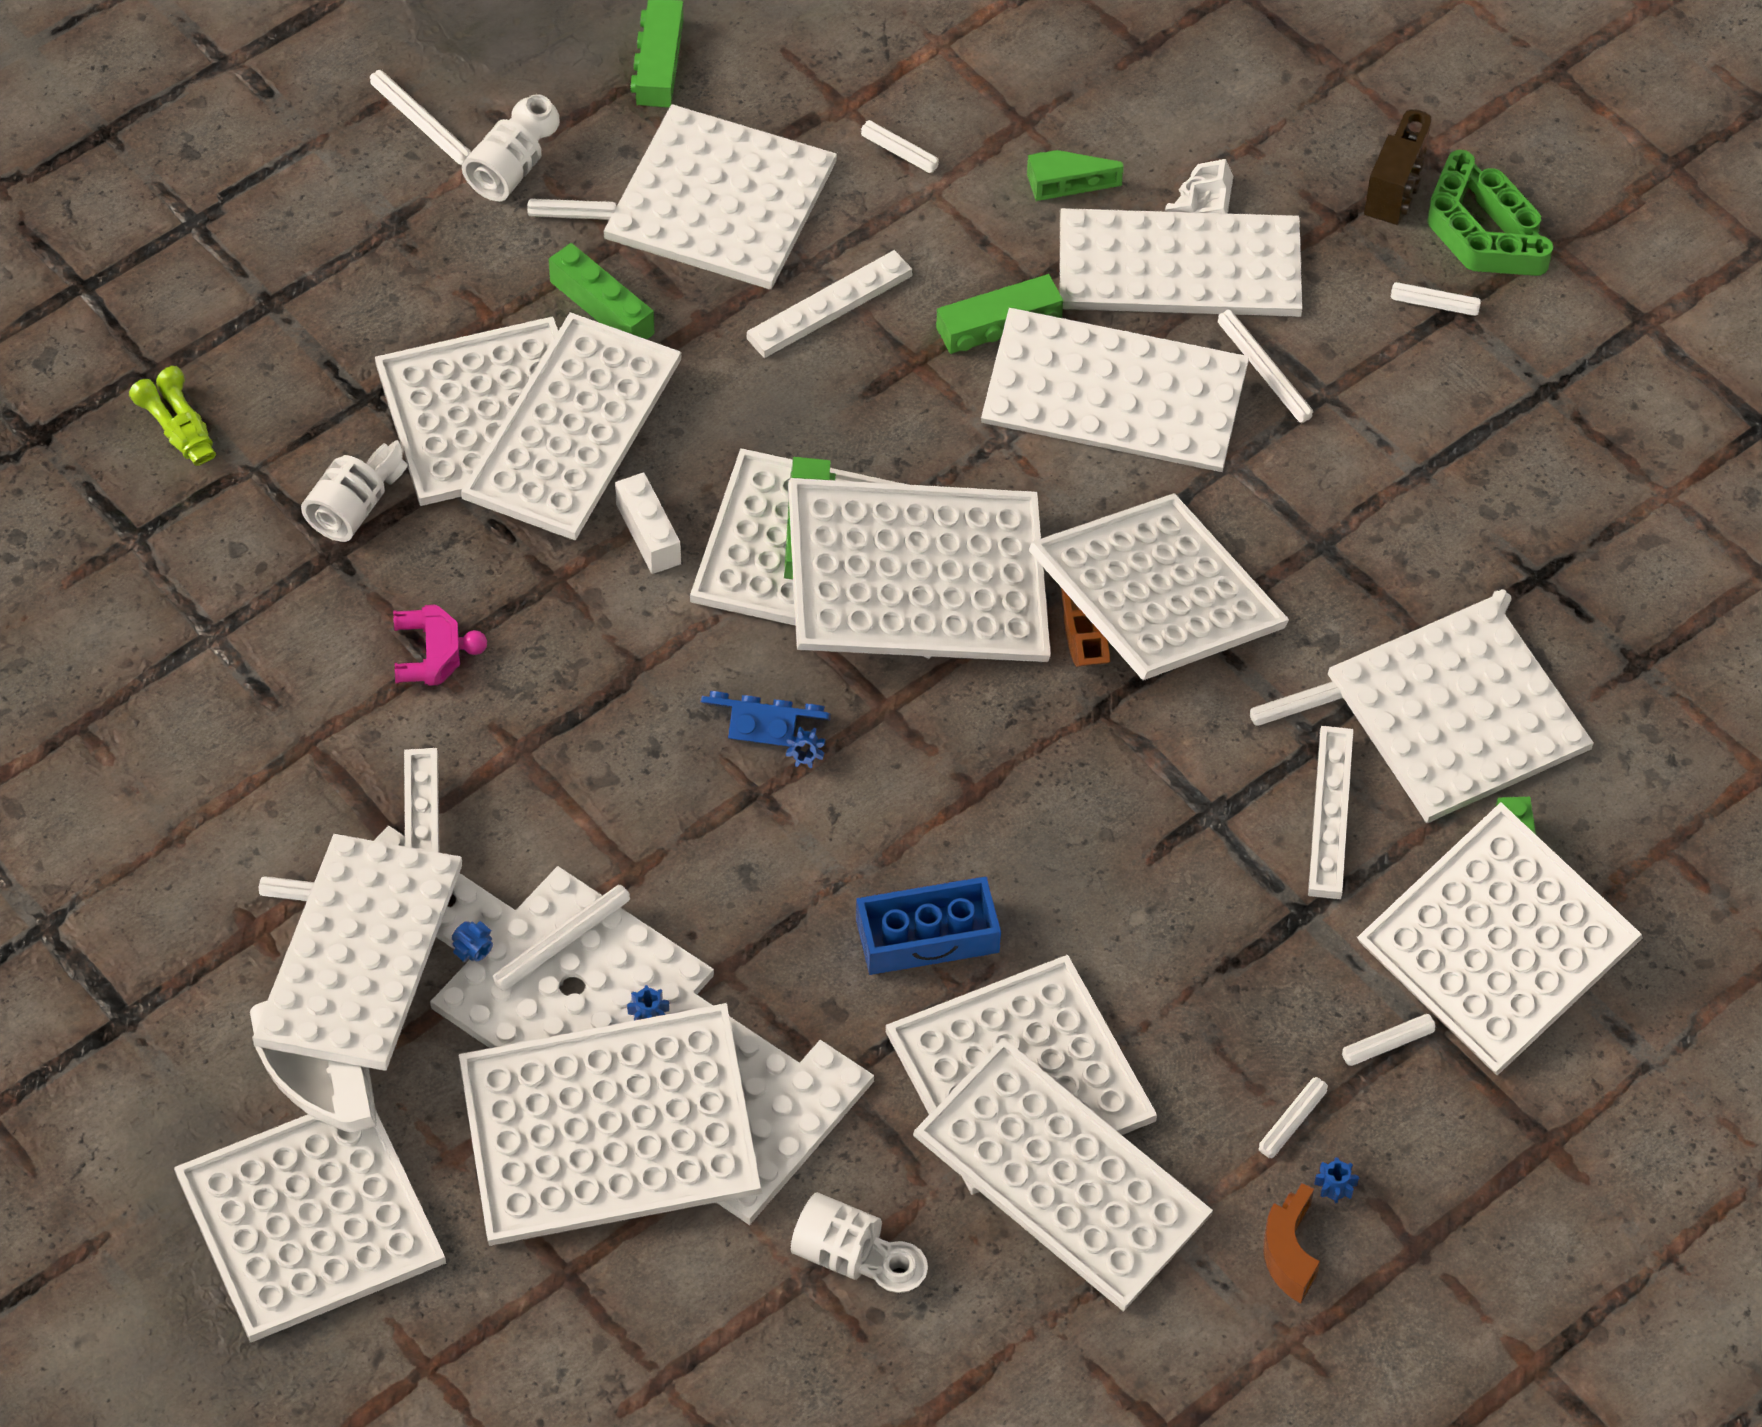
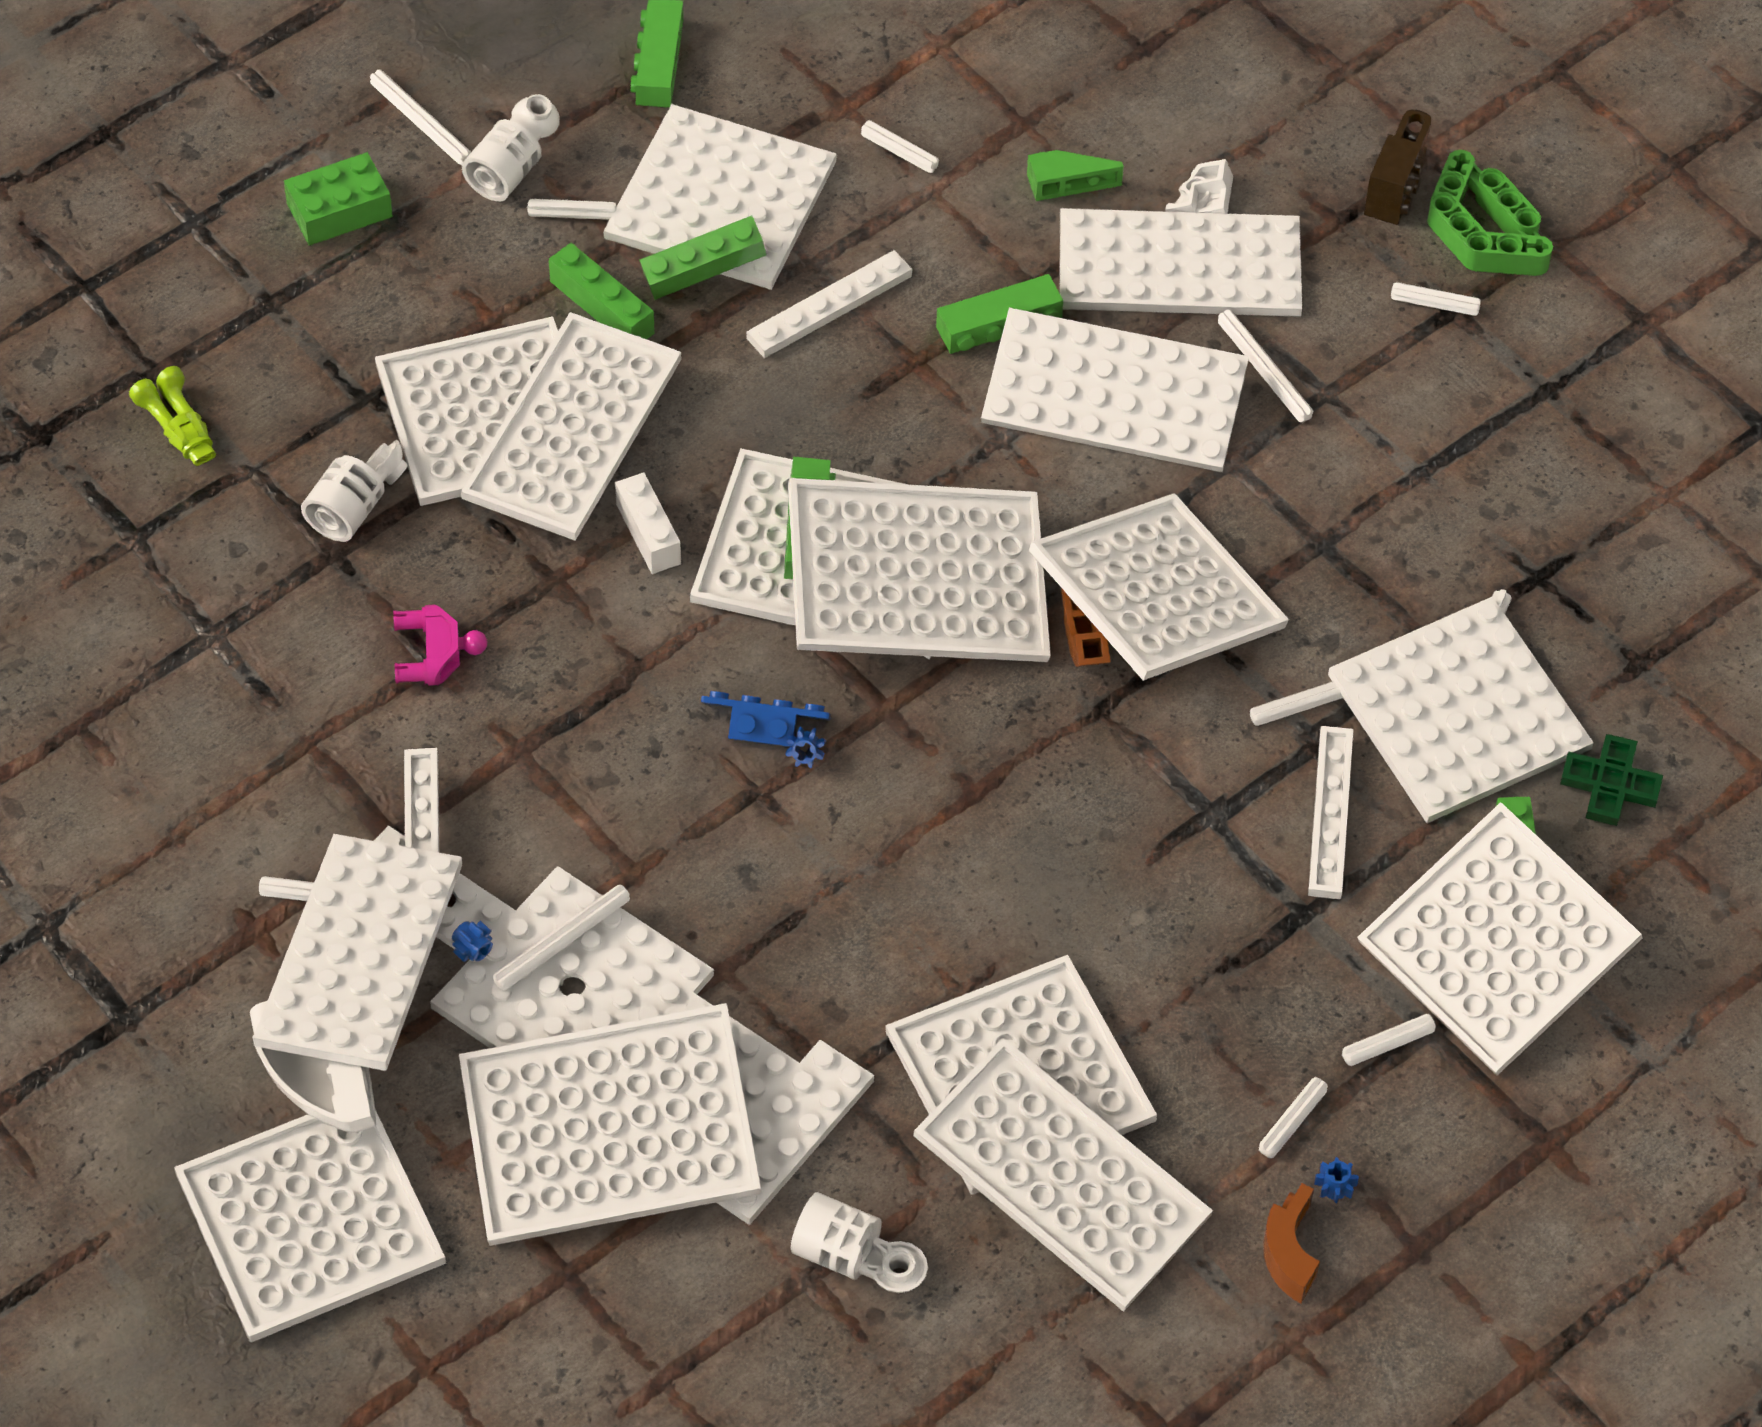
blue gear [627,985,669,1021] -> none
blue brick [856,876,1001,975] -> none
none -> bright green brick [284,152,393,246]
none -> bright green brick [640,215,767,300]
none -> dark green plate [1560,734,1663,826]

